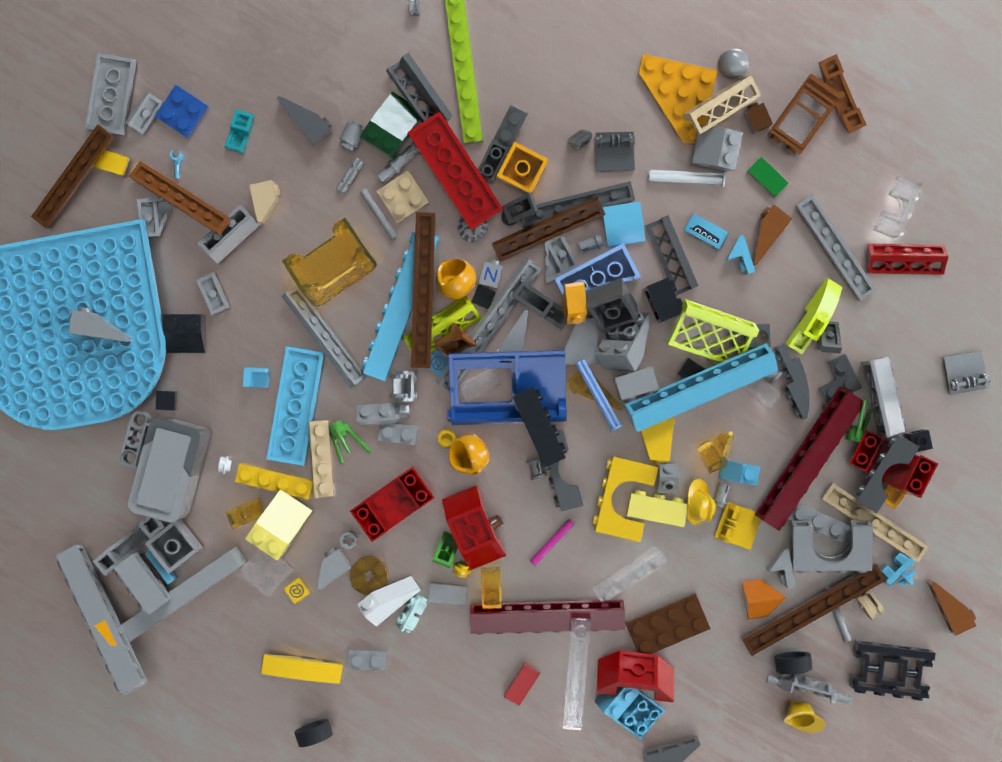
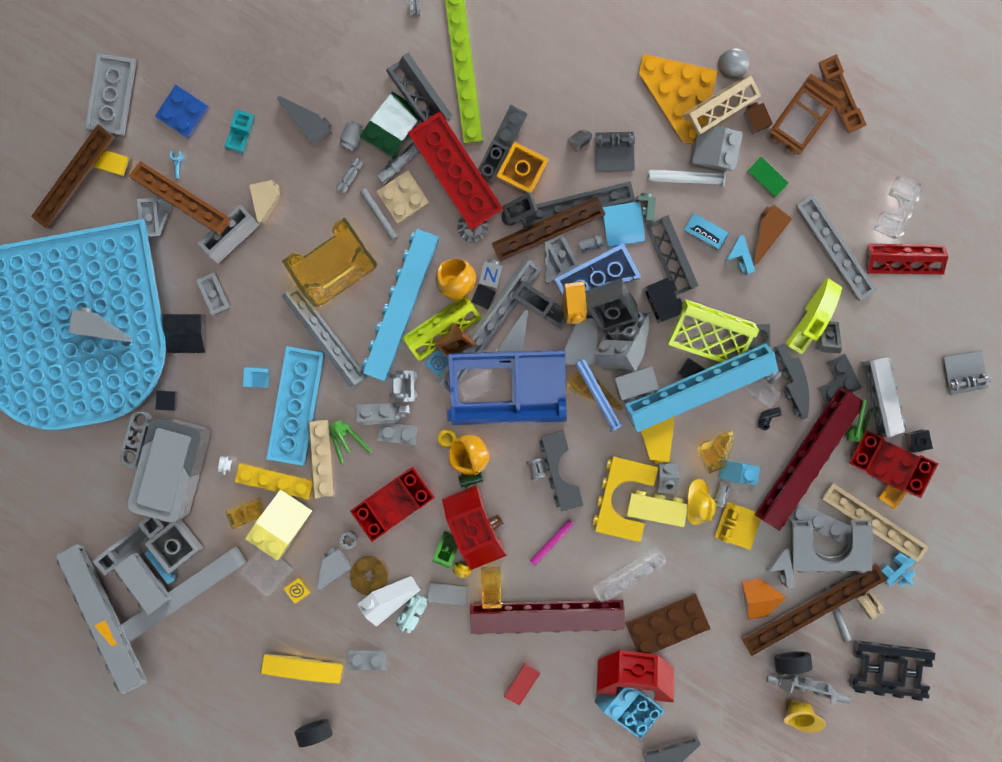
light grey plate [125,91,164,134] -> none
reddish brown plate [411,212,436,368] -> none
black brick [512,387,567,468] -> none
clear plate [562,618,591,730] -> none
dark grey arch [856,434,920,513] -> none
dark orange slope [926,579,976,636] -> none
none -> dark green pin [458,472,483,489]
none -> sand green bracket [635,193,656,222]
none -> black arm [758,407,782,431]

